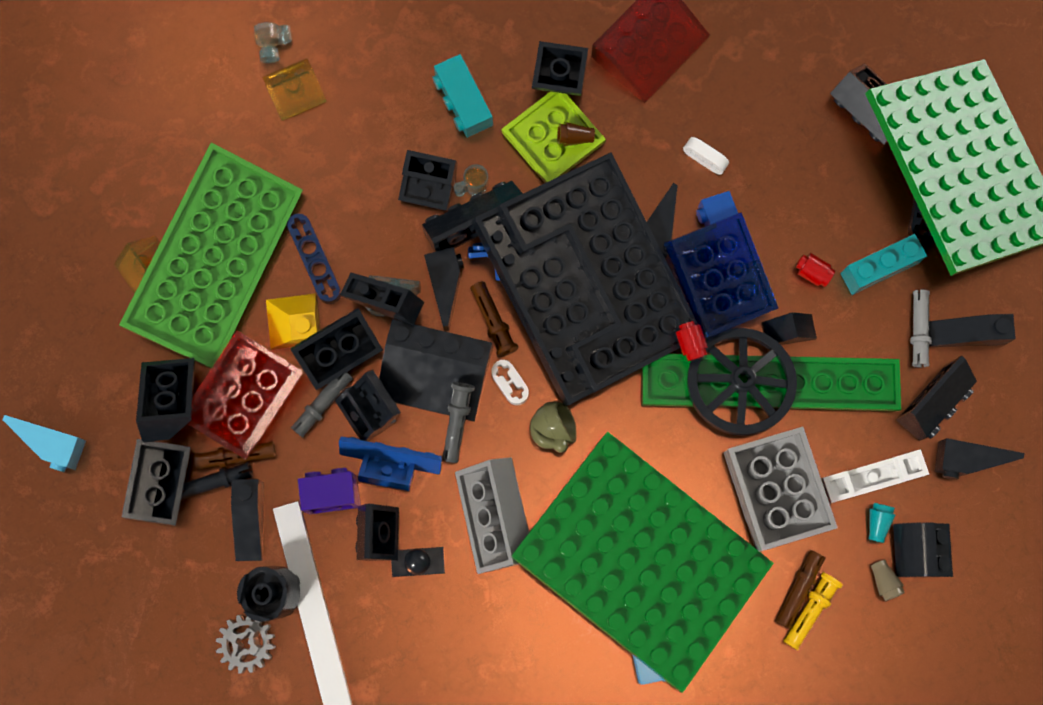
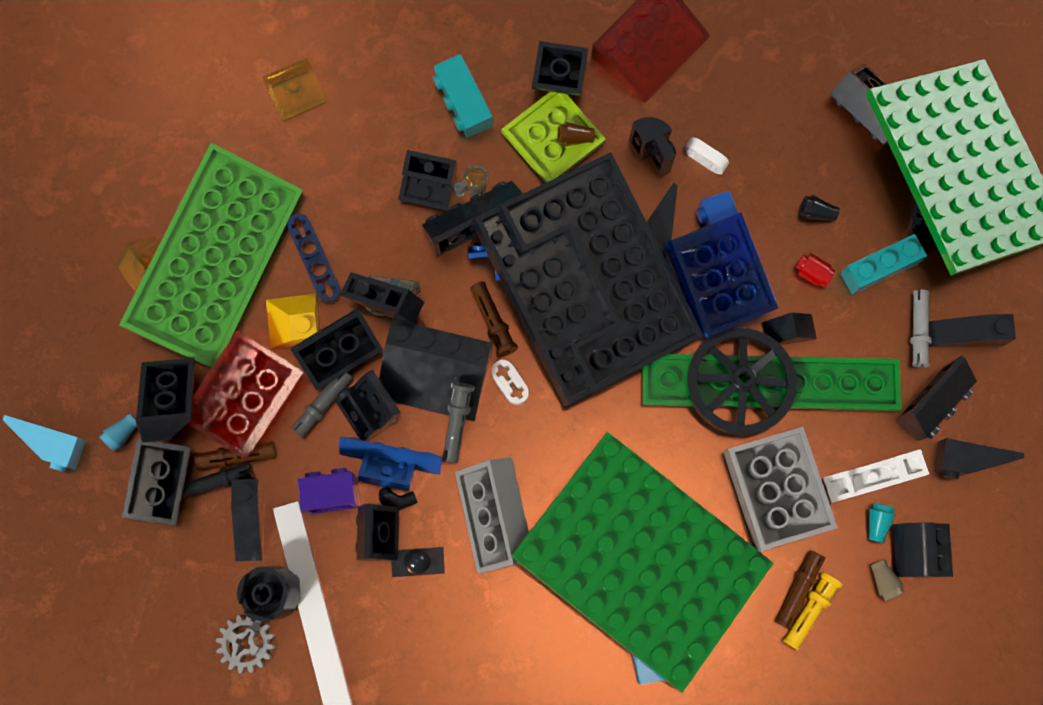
clear light blue piece [254,22,292,63] -> none
black slope [424,247,464,332] -> none
olive piece [530,401,577,453] -> none
red brick [675,321,708,361] -> none
none -> medium azure cone [99,414,137,452]
none -> black arm [378,487,418,510]
none -> black brick [629,117,676,177]
none -> black cone [800,195,840,222]

